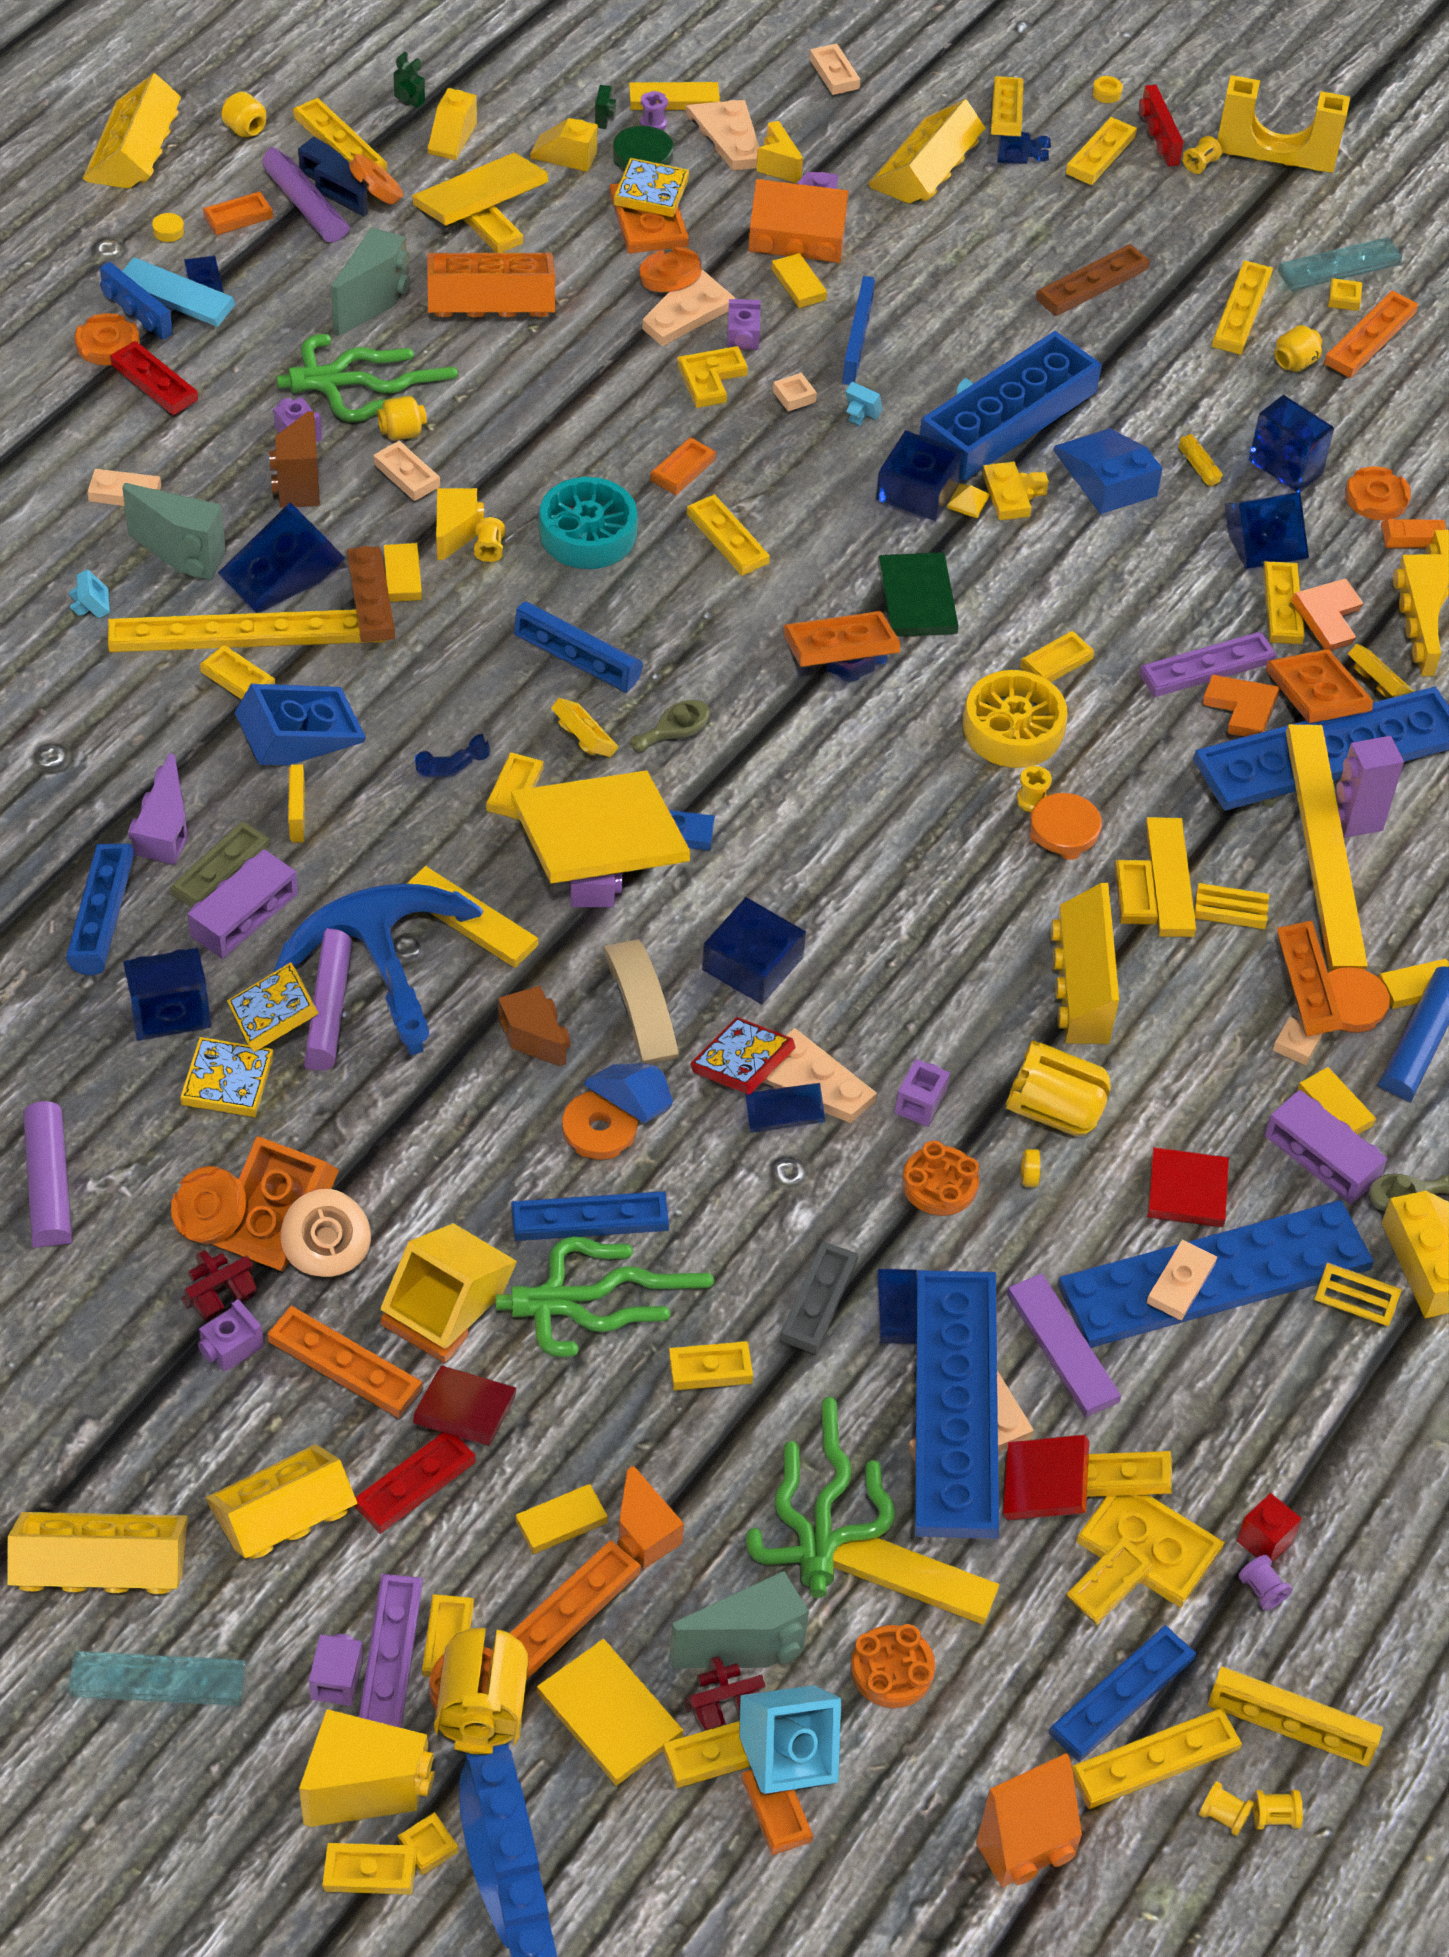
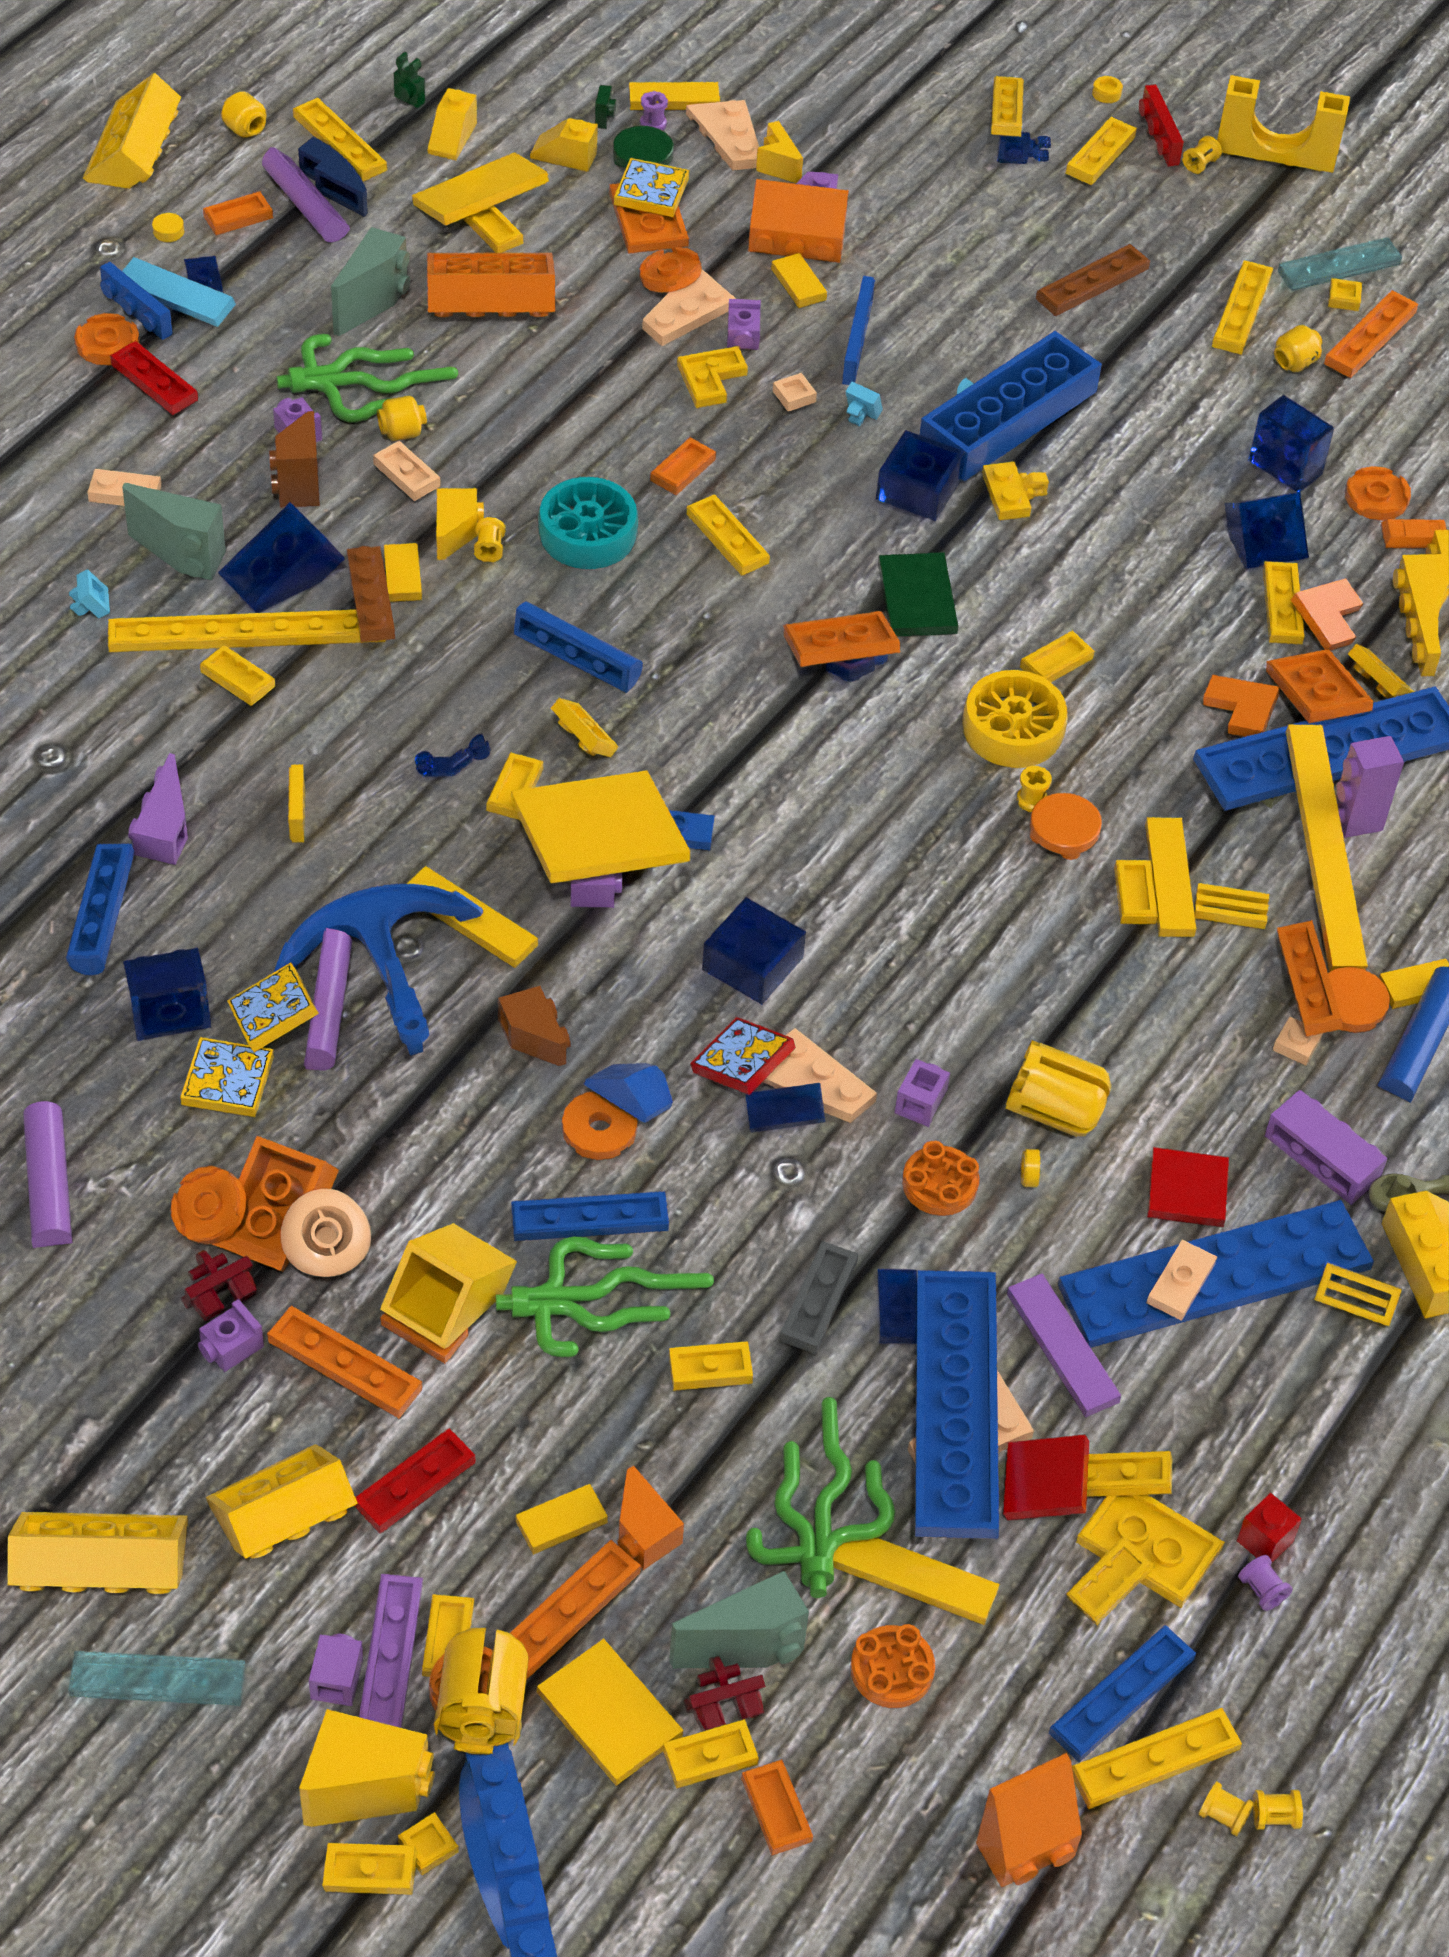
olive tile [170,821,270,908] -> none
medium lavender brick [188,849,298,959] -> none
blue slope [235,684,366,765] -> none
orange tile [349,154,404,205] -> none
dark red tile [413,1365,517,1446] -> none
tan slope [603,939,679,1064] -> none
olive piece [630,700,710,753] -> none
medium azure slope [740,1685,841,1794] -> none
light nougat plate [809,43,860,95] -> none
yellow slope [868,99,986,204] -> none
yellow slope [947,484,990,518] -> none
yellow slope [1050,883,1119,1044] -> none
blue slope [1053,428,1163,515] -> none
medium lavender tile [1139,631,1277,698] -> none
yellow axle [1178,434,1223,486] -> none
yellow brick [1207,1666,1383,1767] -> none
yellow tile [1298,1067,1376,1135] -> none

